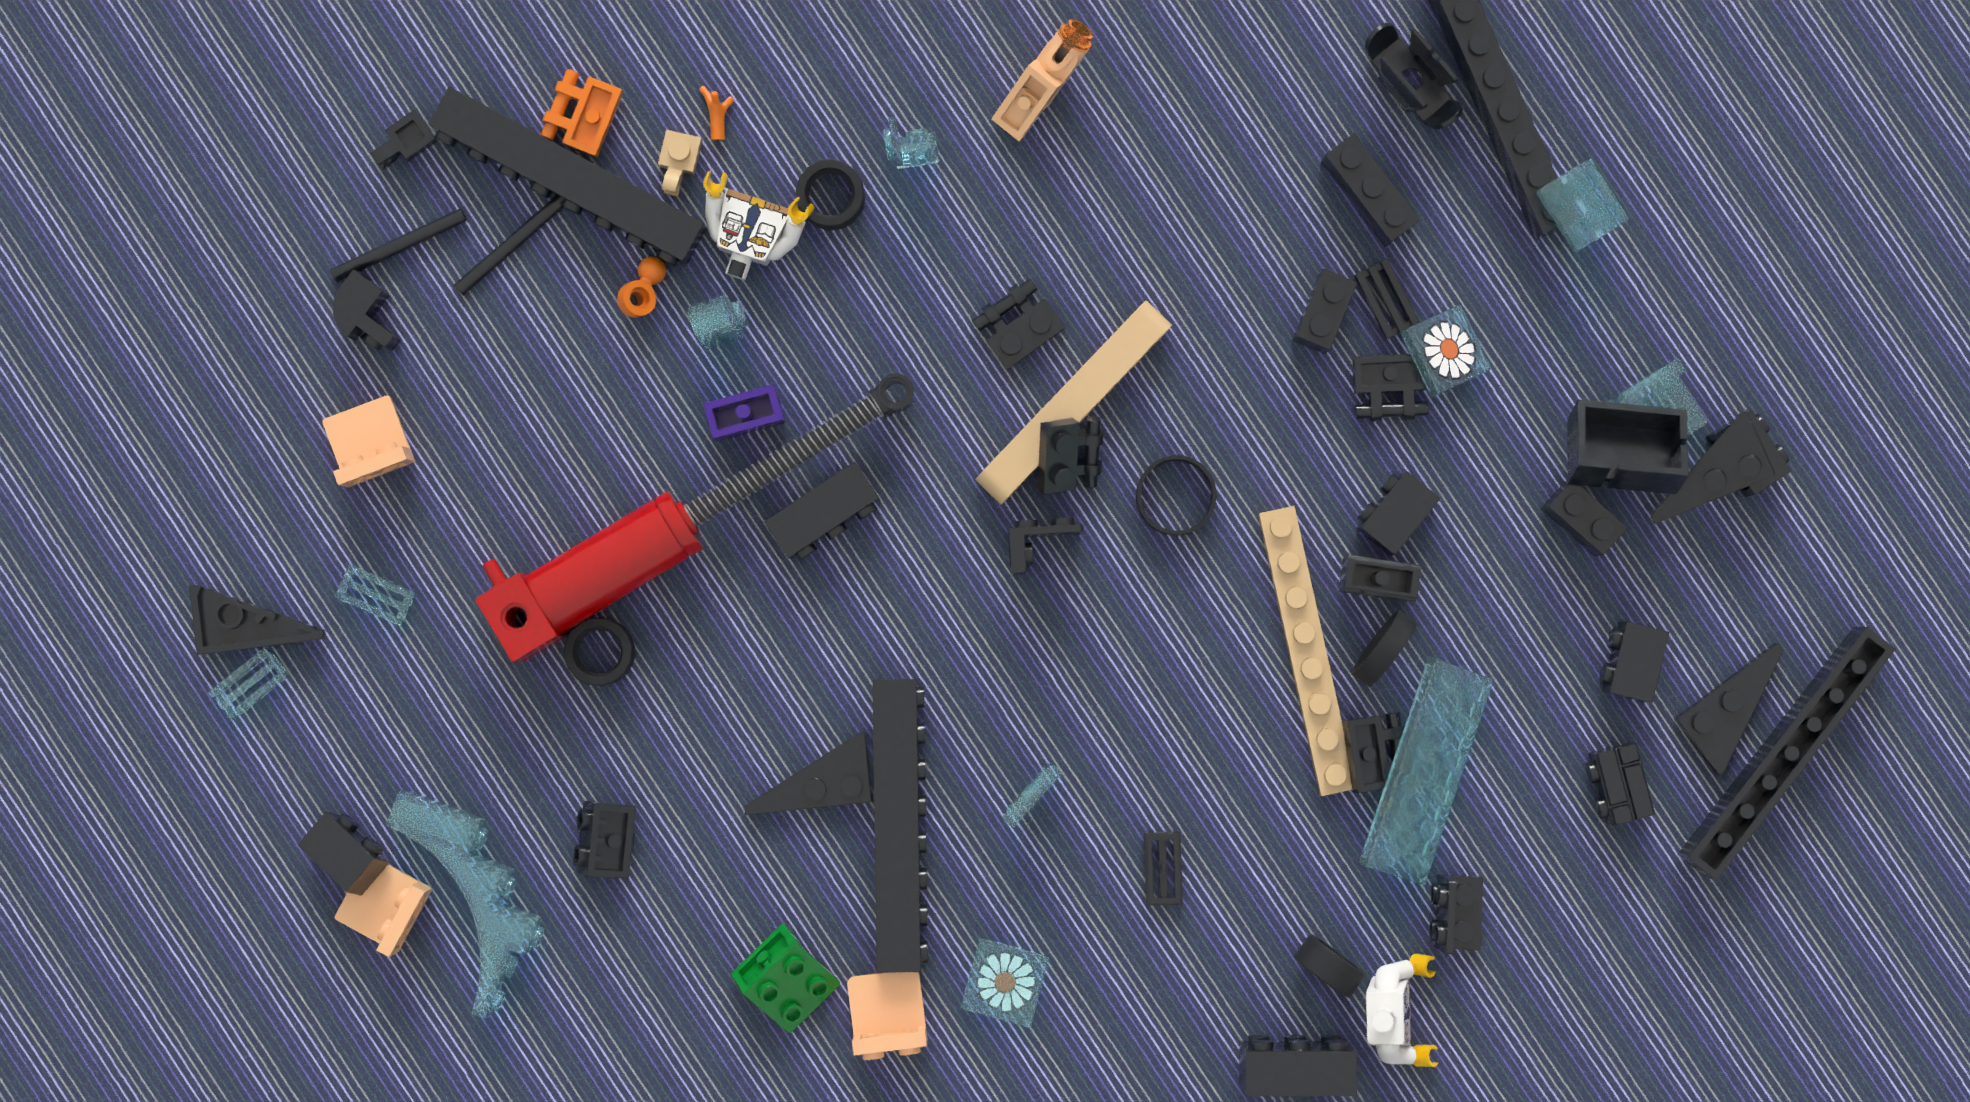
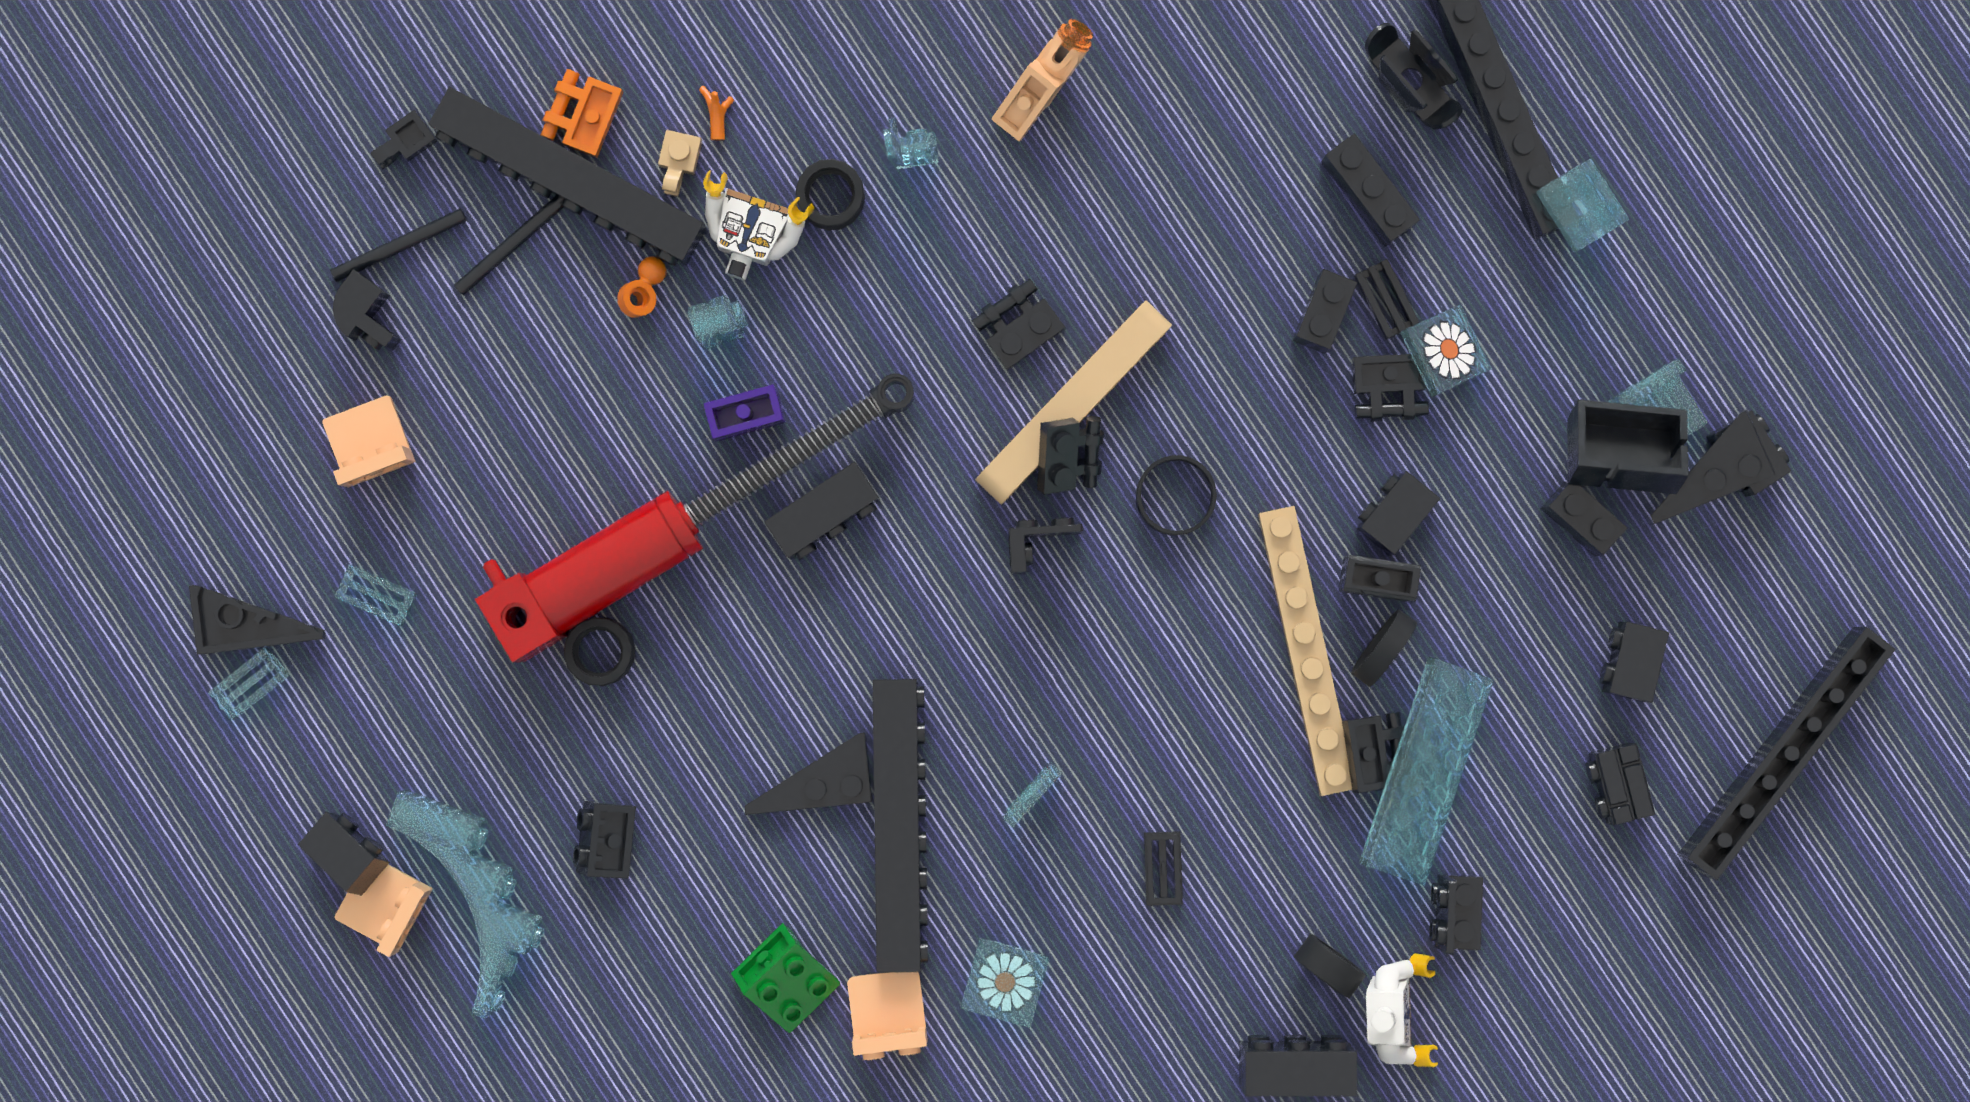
black wing [1674,643,1784,775] -> none

